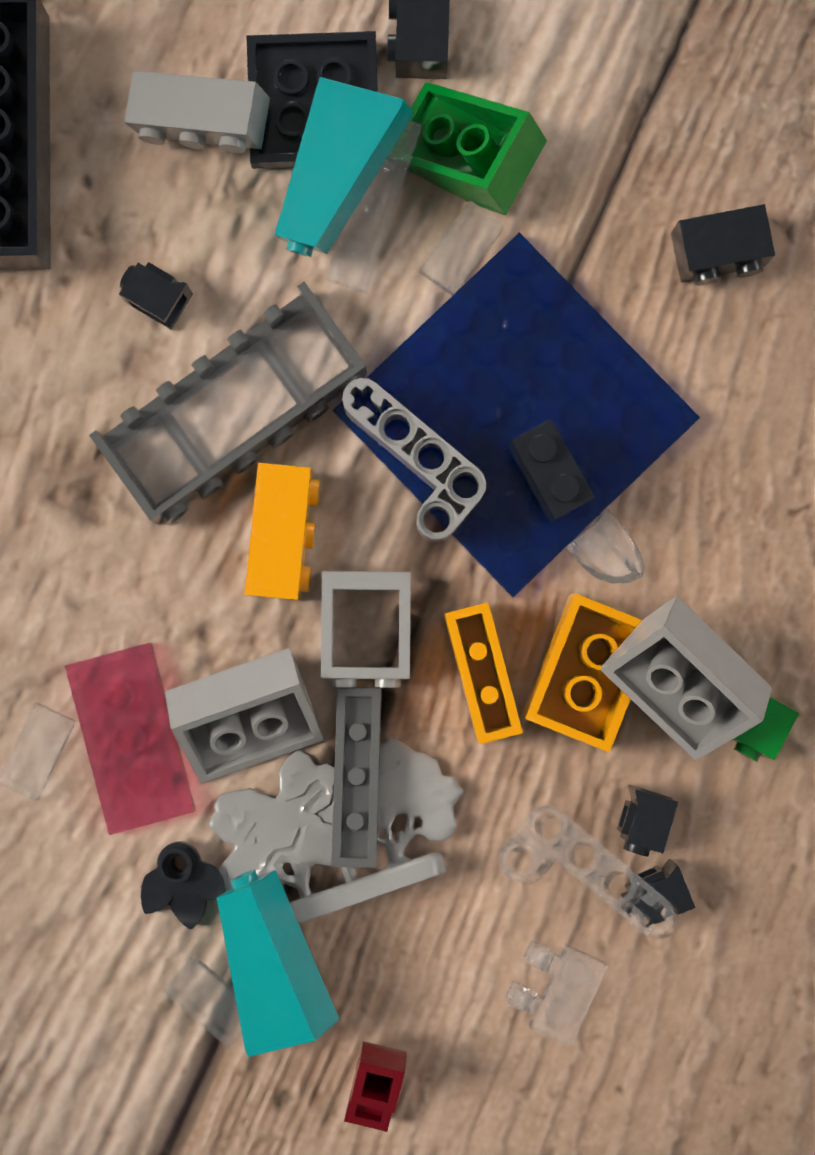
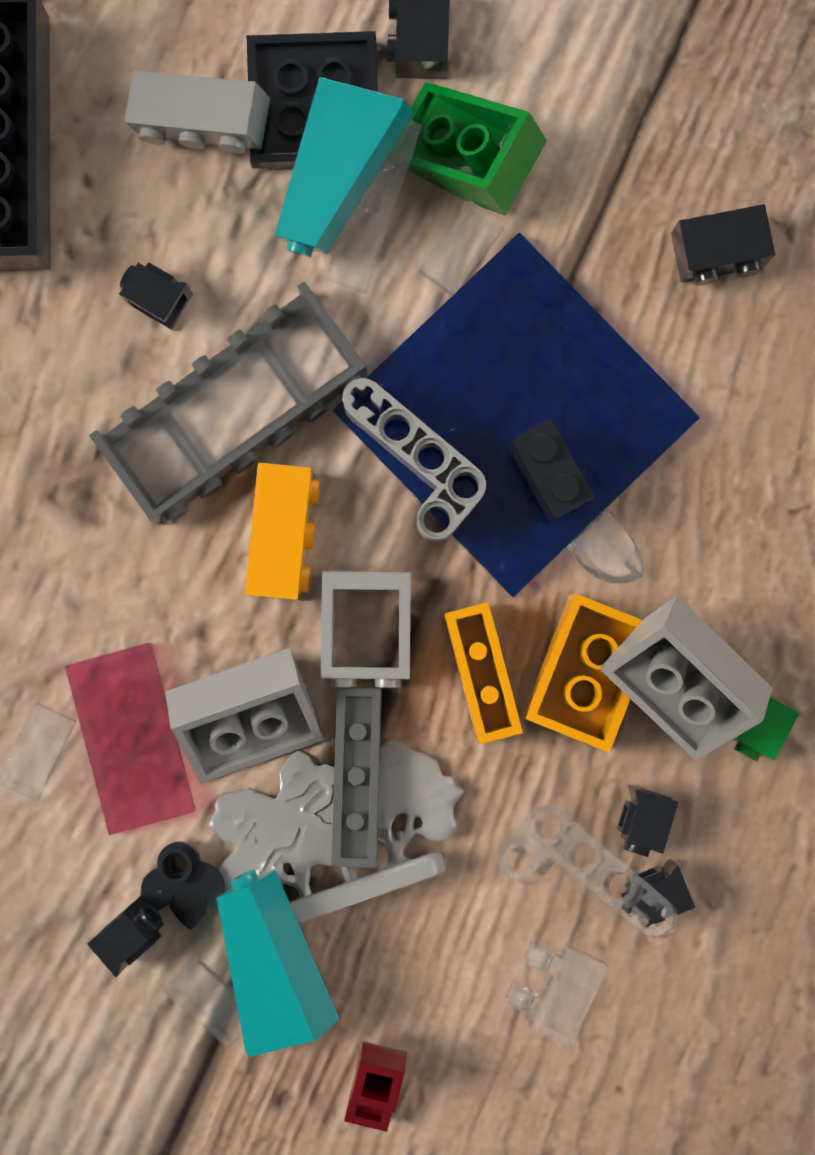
none -> black window [87,896,164,977]

